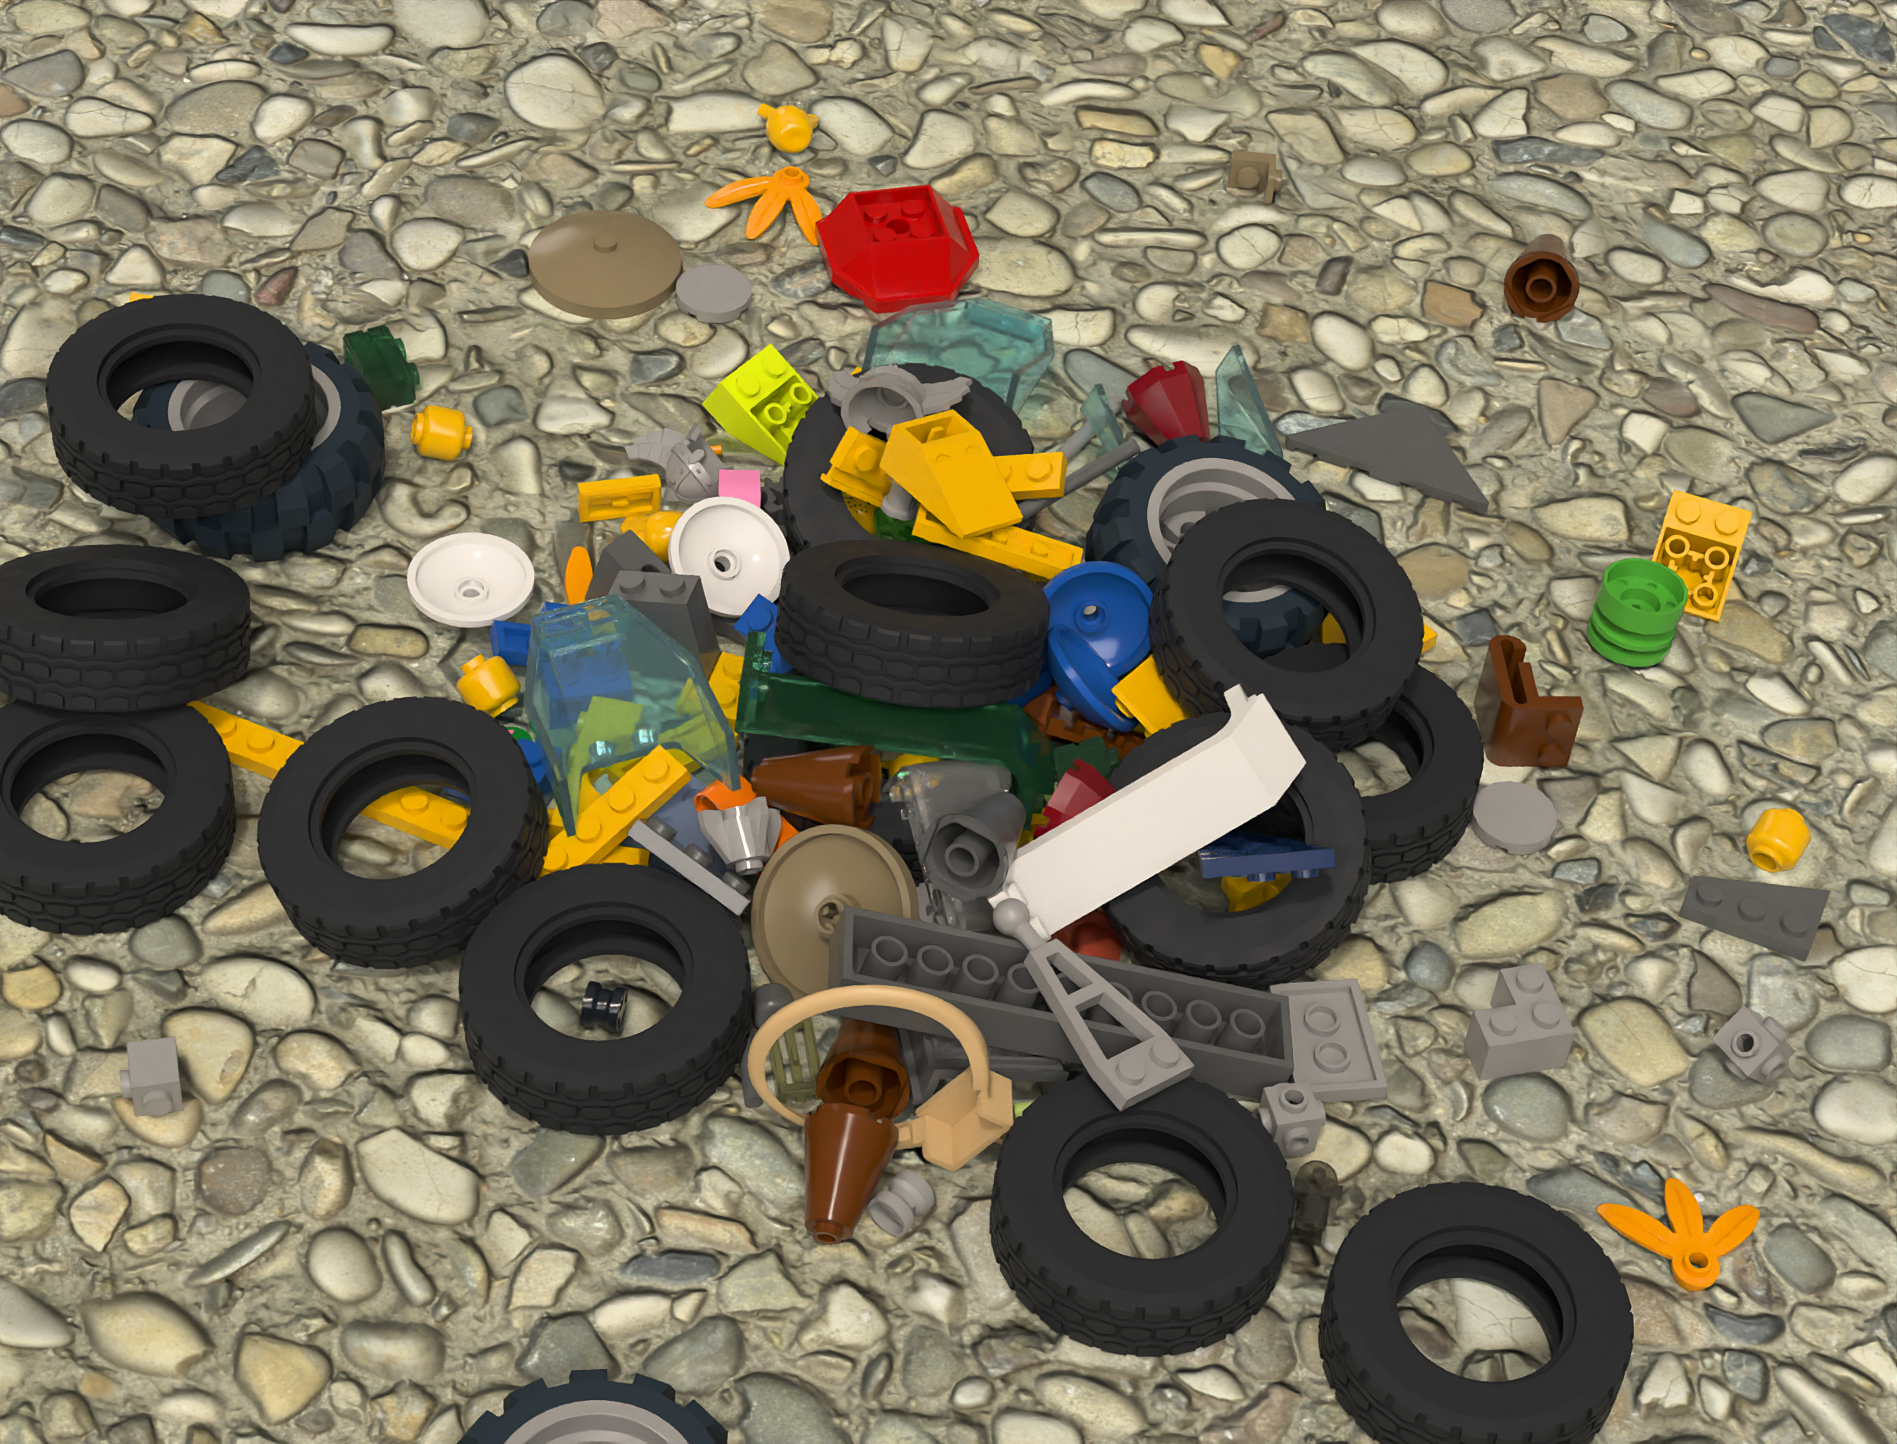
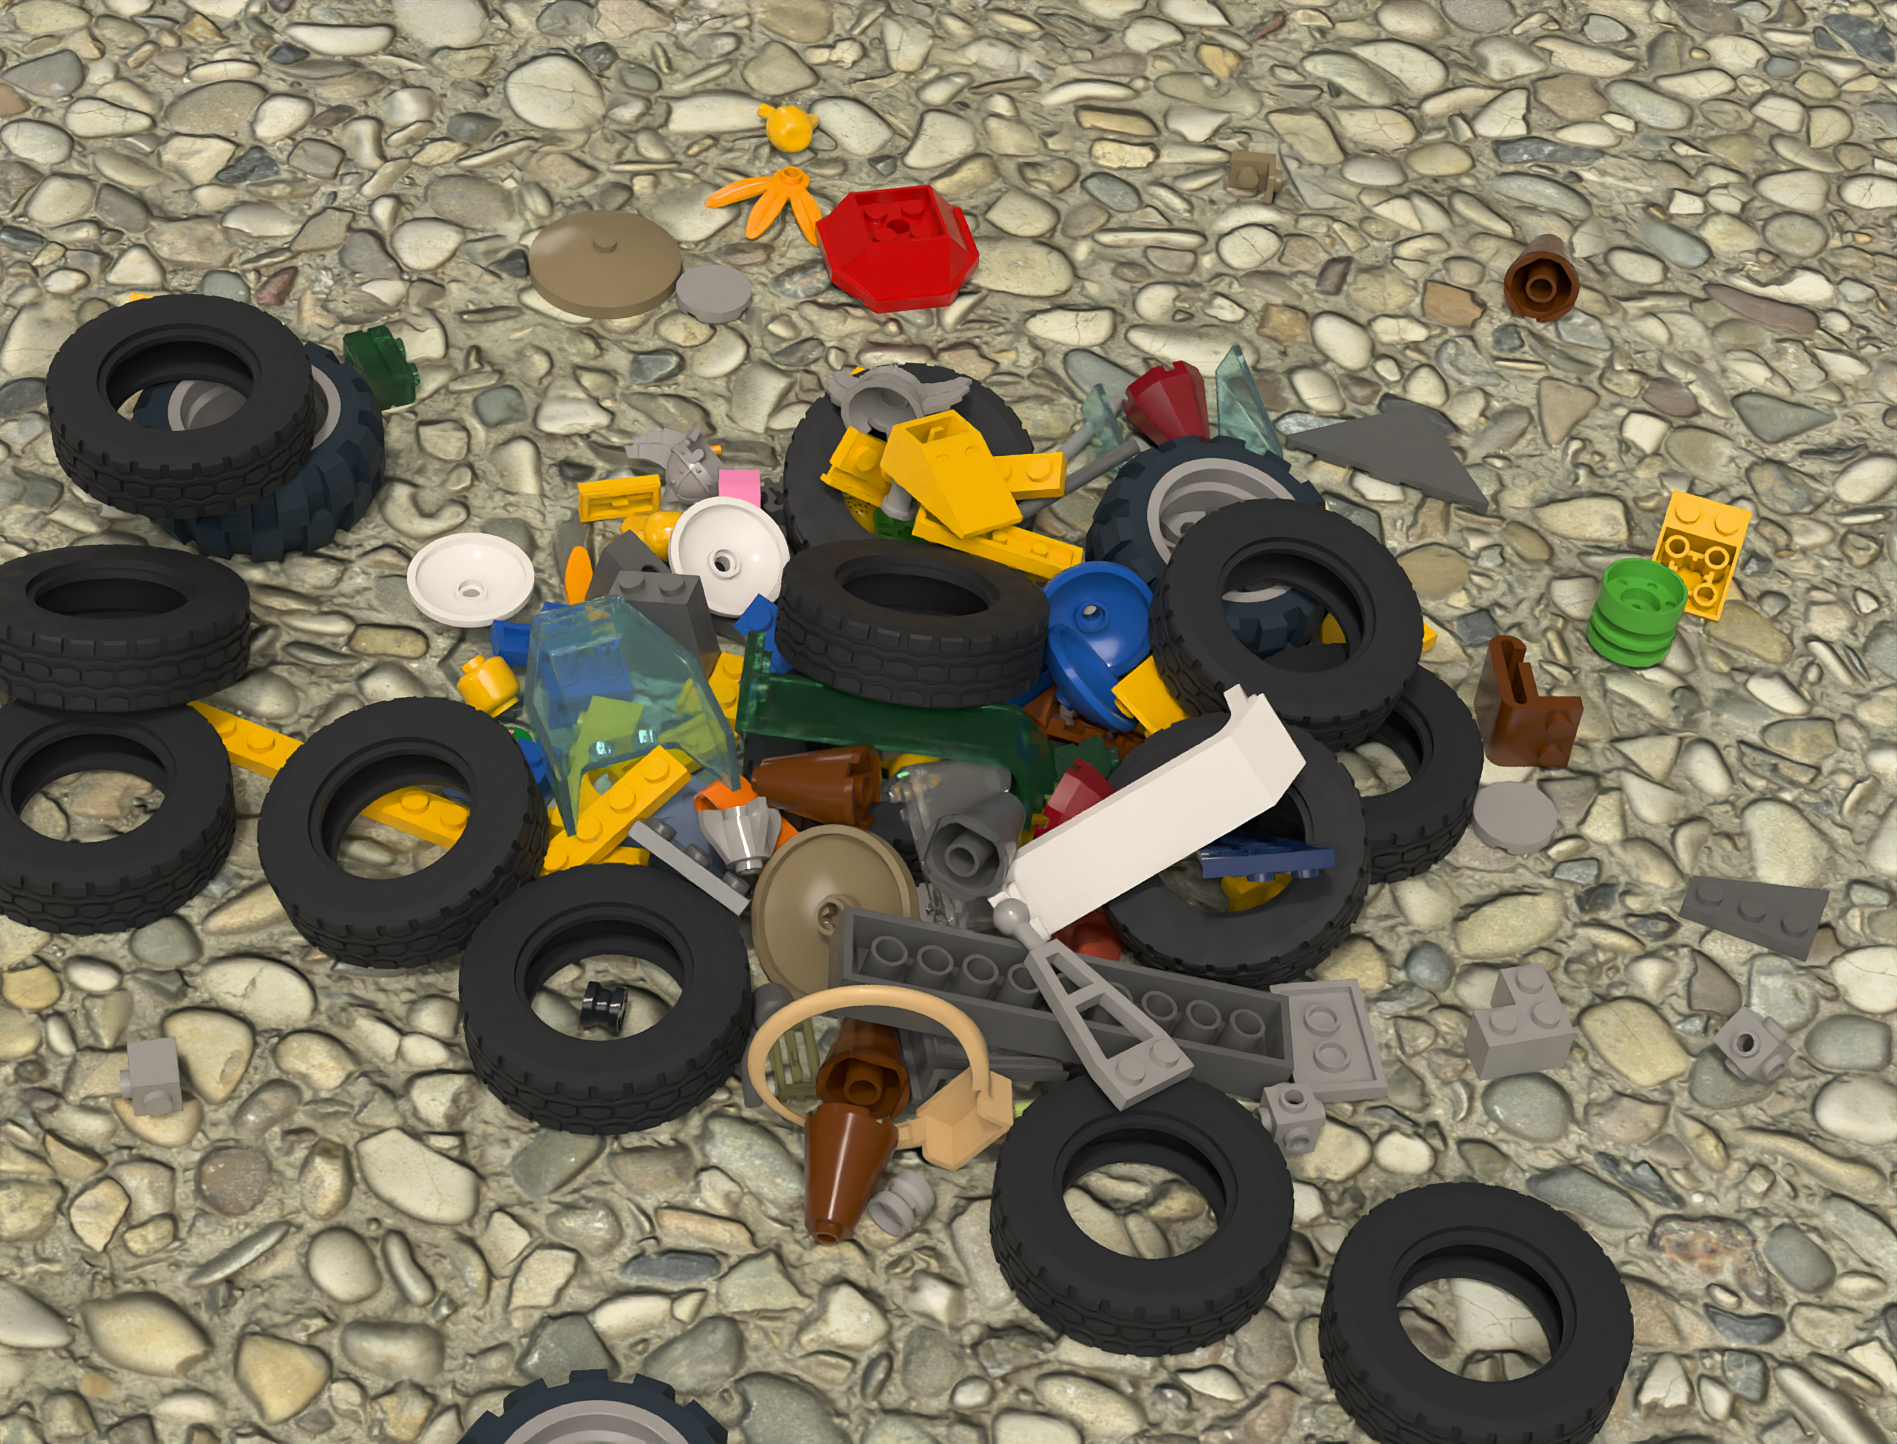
yellow head [410,405,472,461] -> none
neon yellow slope [702,343,819,467] -> none
clear light blue windscreen [861,297,1055,415] -> none
clear smoke hips [1291,1160,1343,1246] -> none
light orange plant [1597,1178,1760,1291] -> none
yellow head [1745,808,1811,873] -> none

